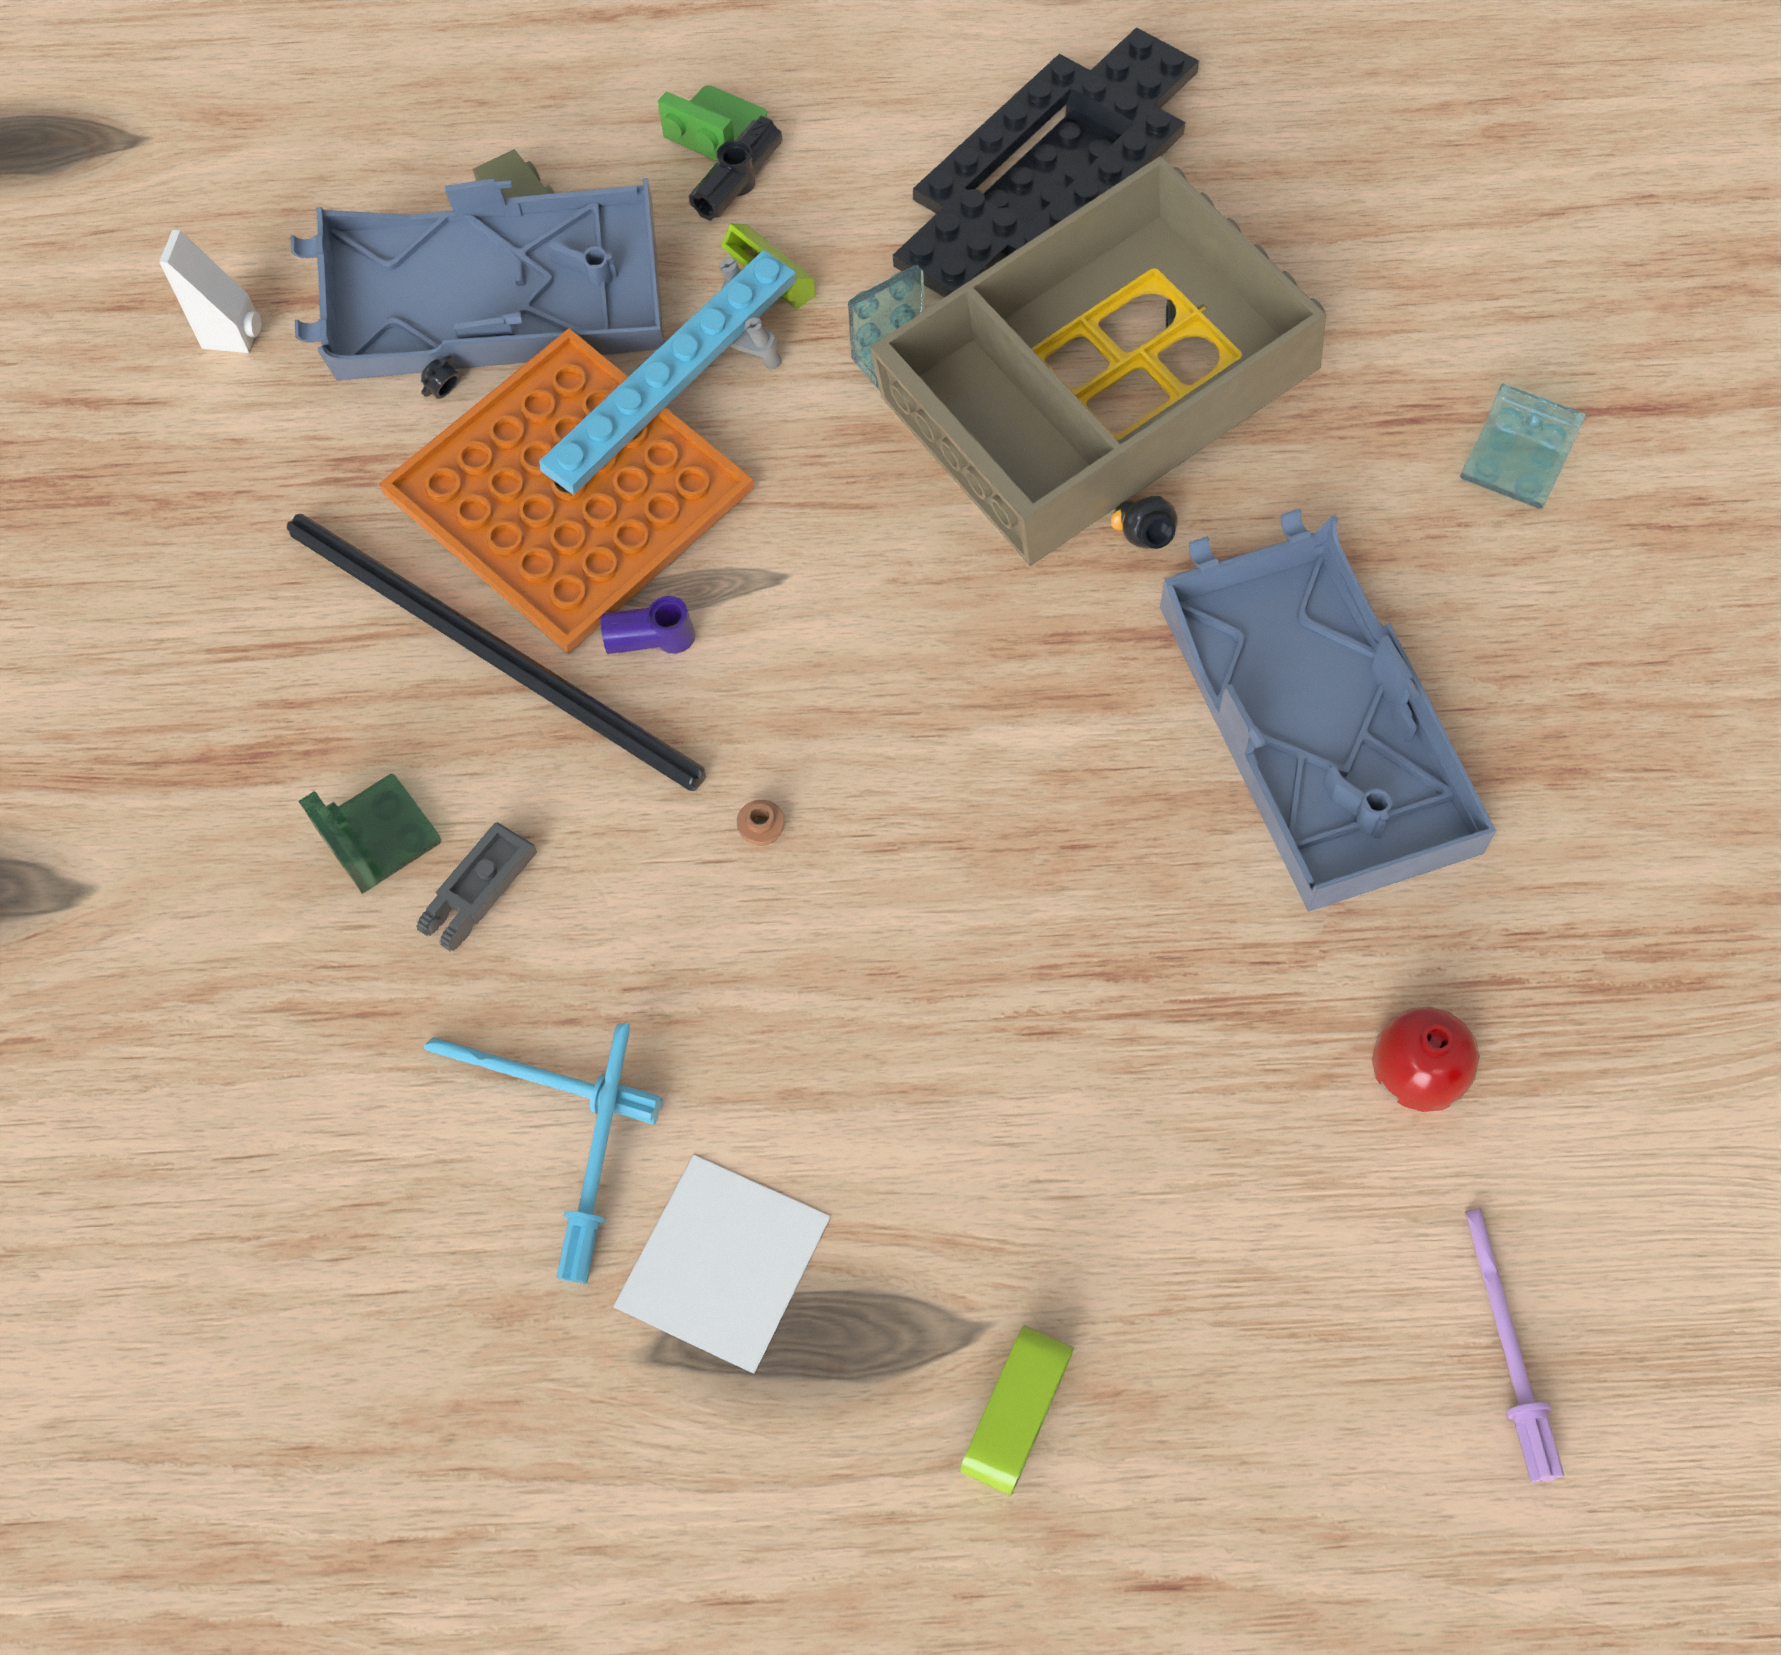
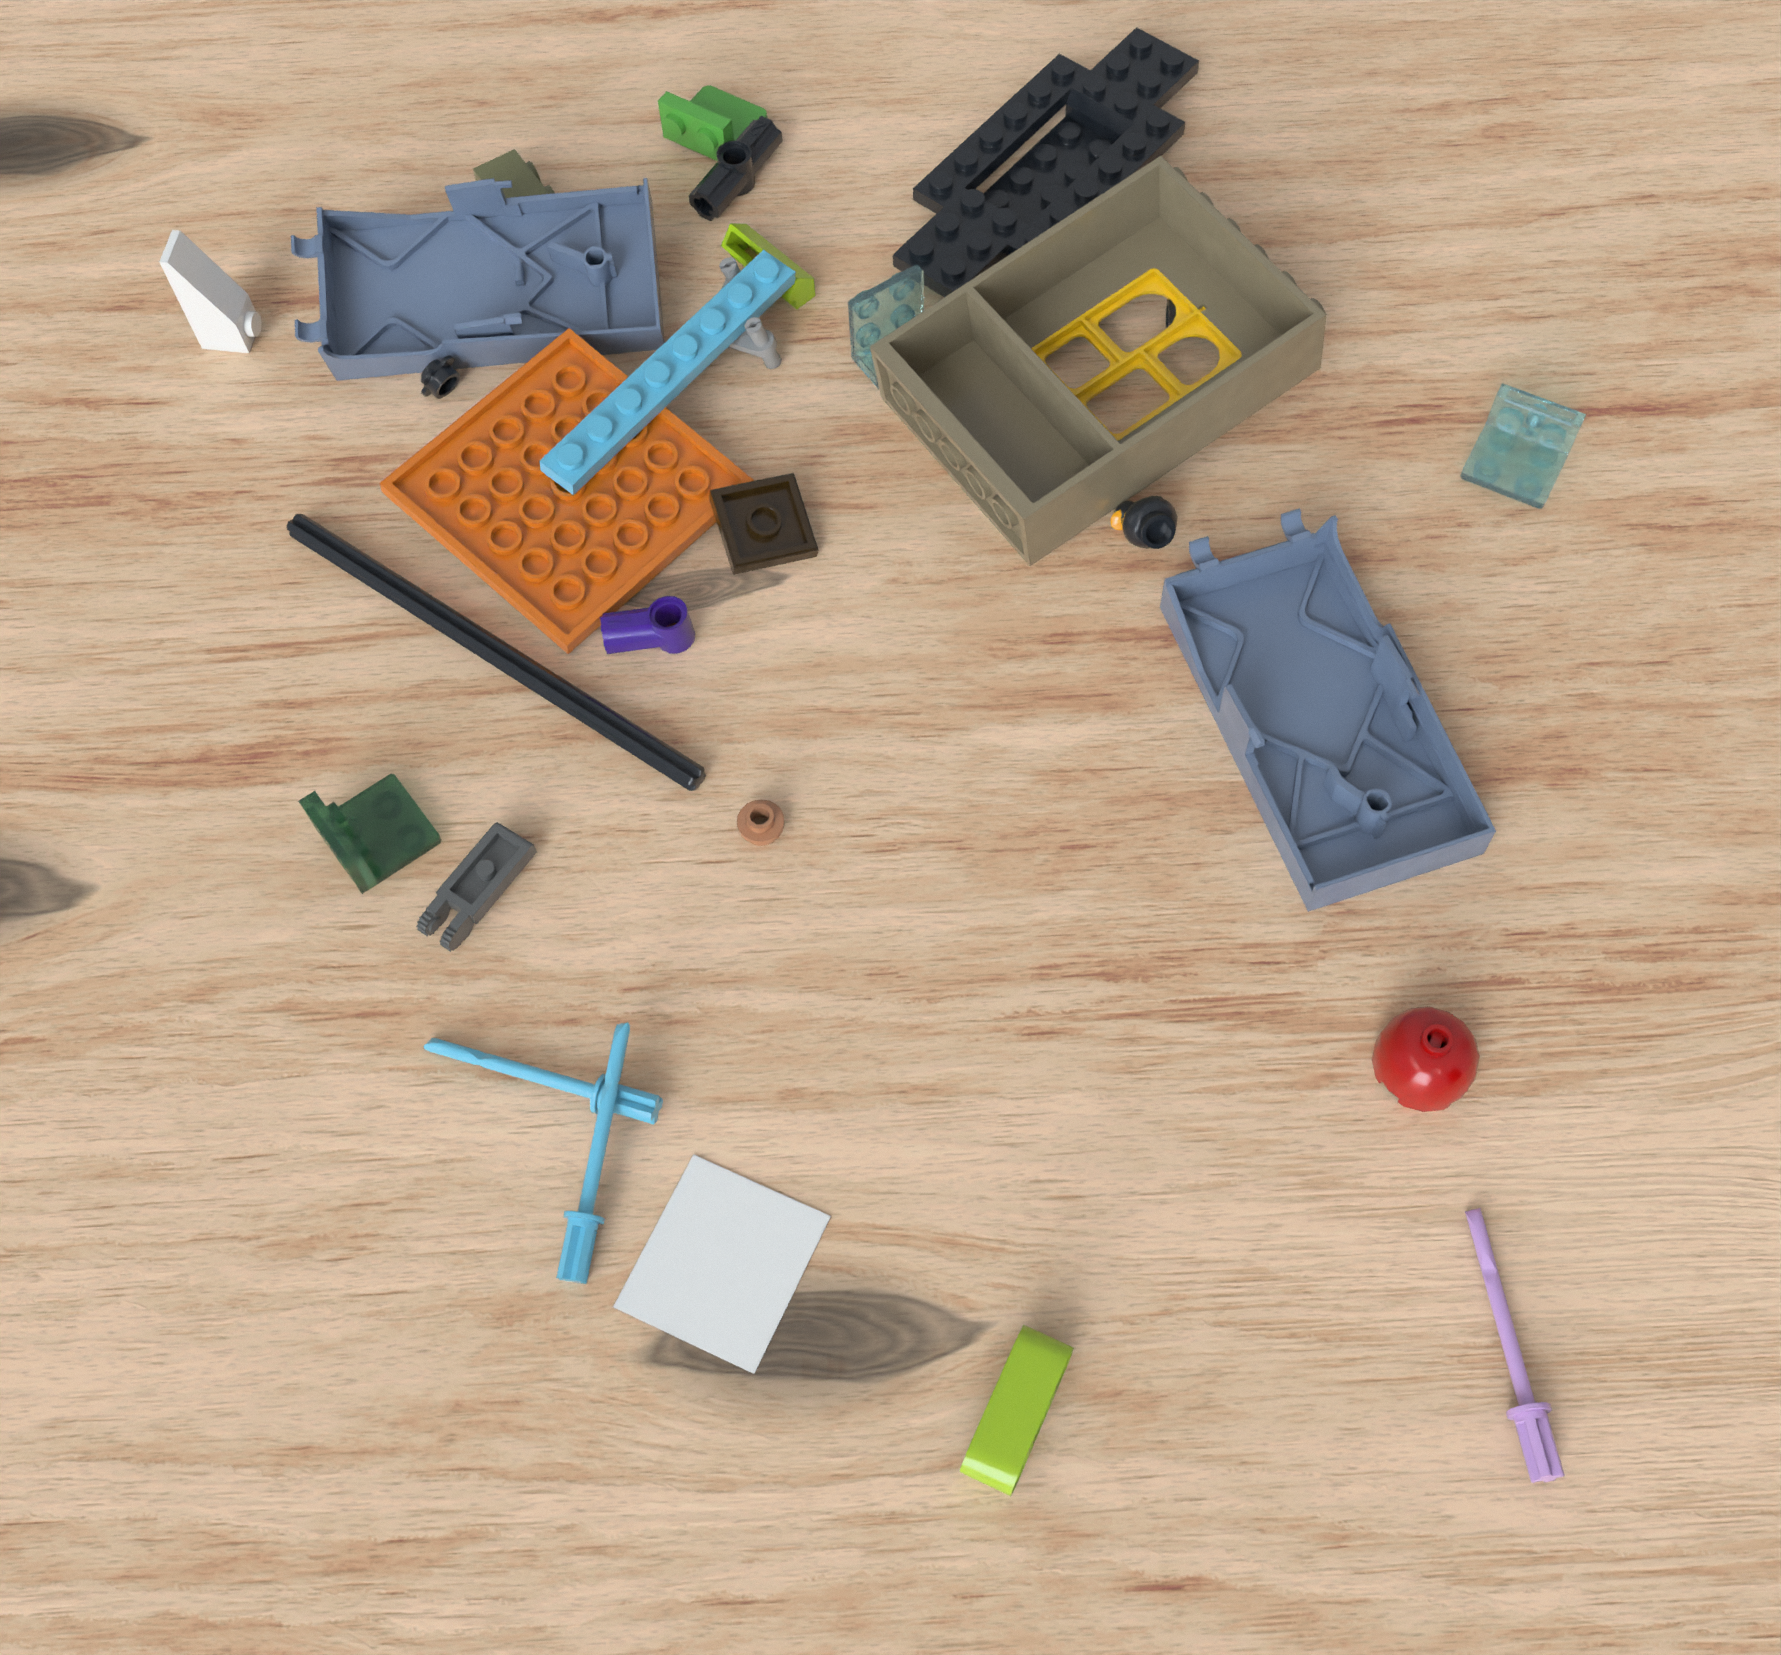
none -> dark brown tile [709,473,819,575]

